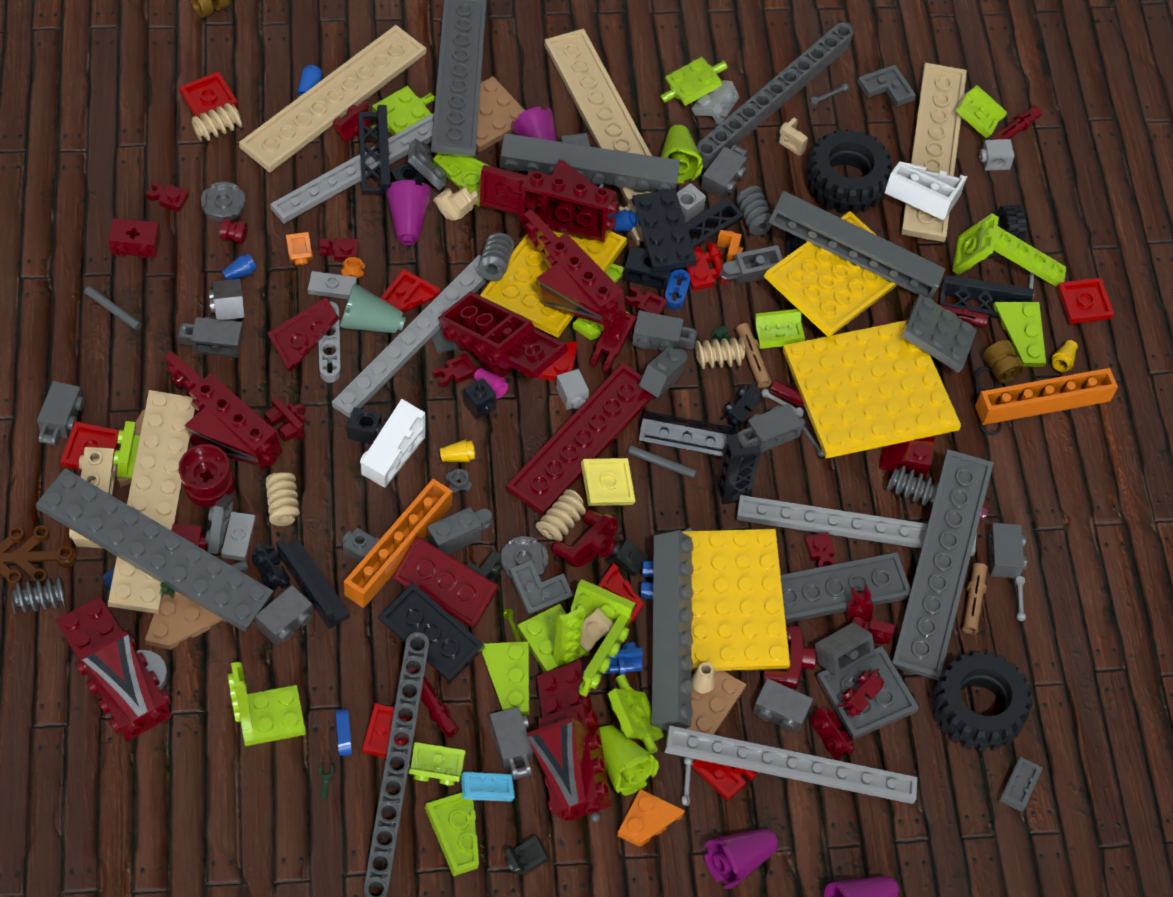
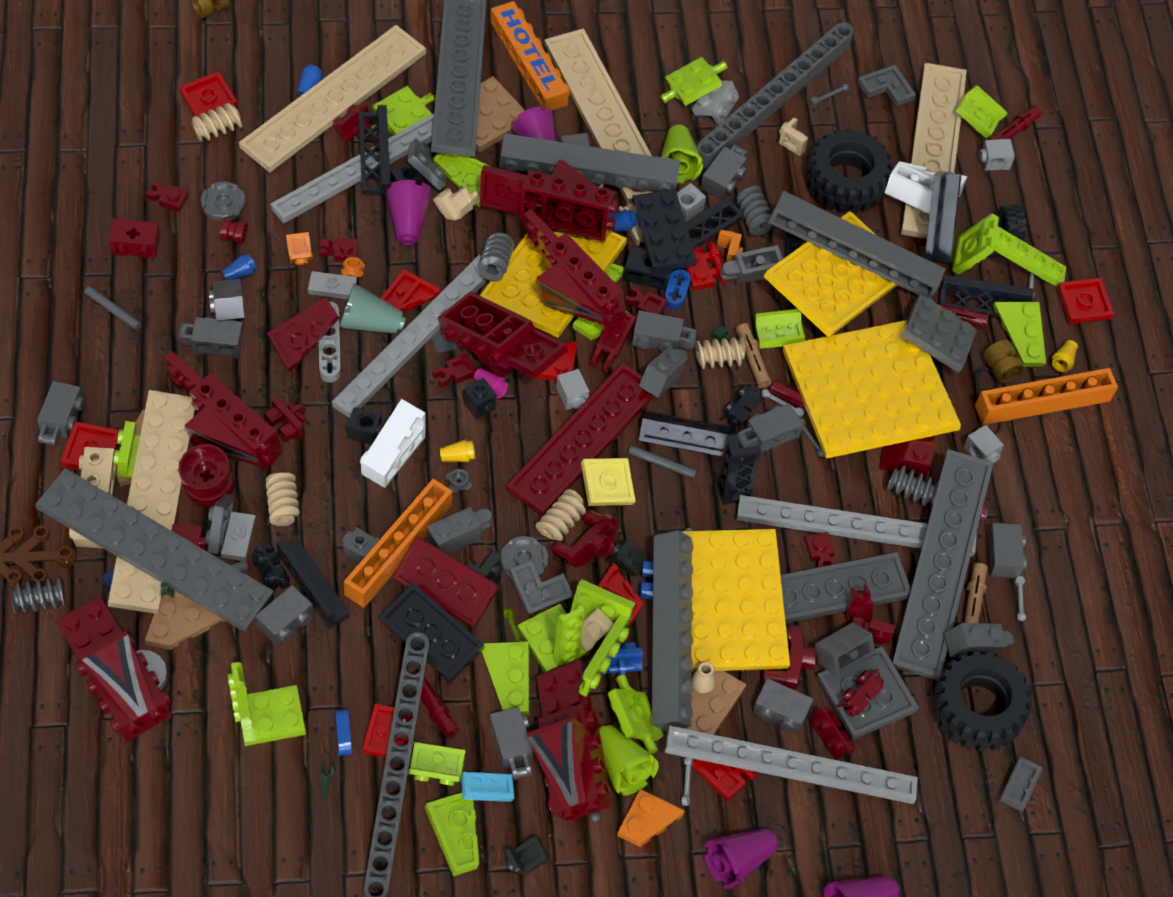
none -> orange brick [490,1,570,110]
none -> fence [925,171,962,263]
none -> dark grey brick [945,623,1014,657]
none -> light grey brick [964,425,1004,464]

